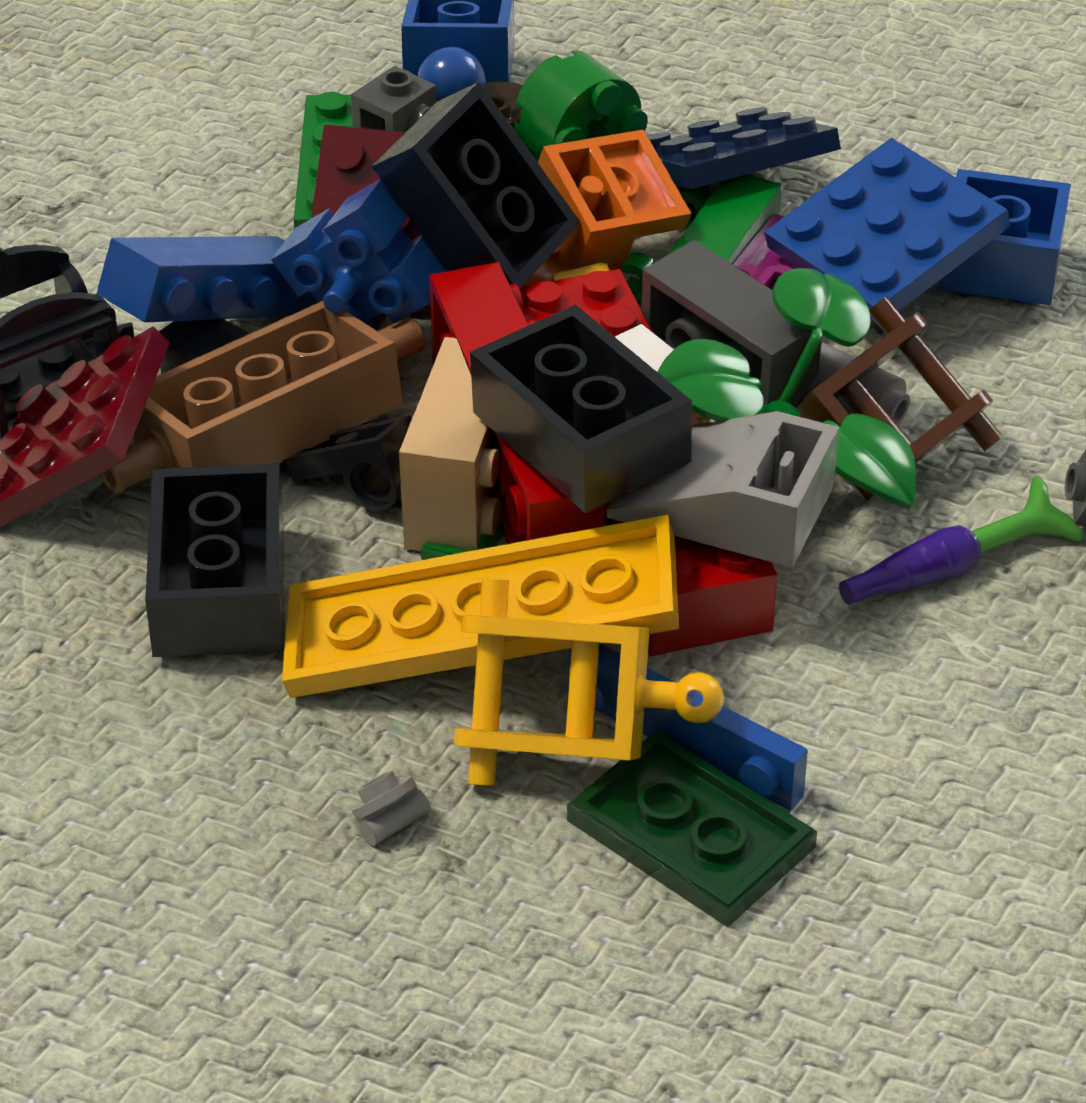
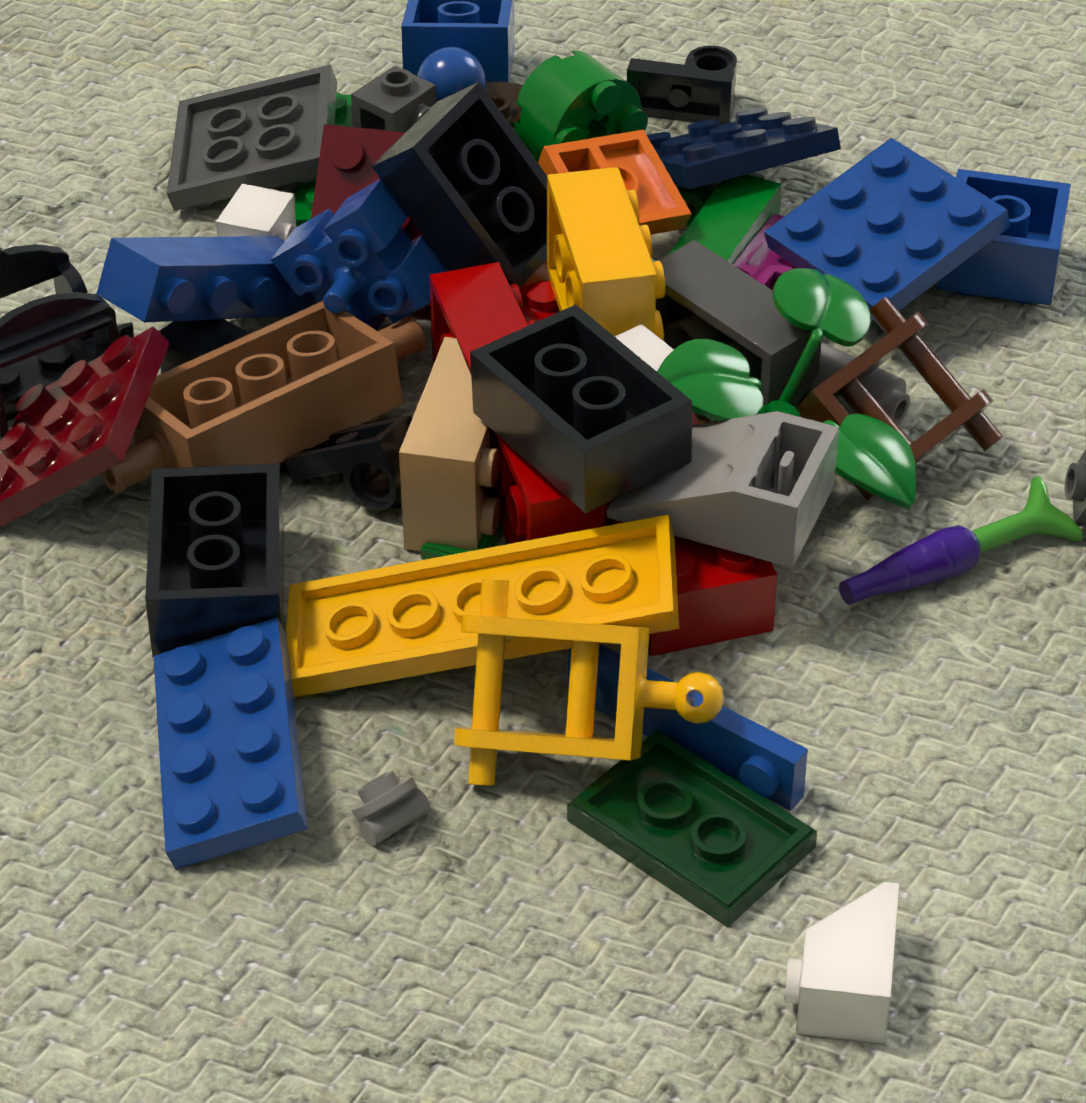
none -> blue plate [153,617,308,870]
none -> dark grey plate [166,64,337,211]
none -> white brick [216,184,297,240]
none -> yellow brick [547,167,665,341]
none -> black plate [627,45,737,125]
none -> white slope [784,882,899,1044]

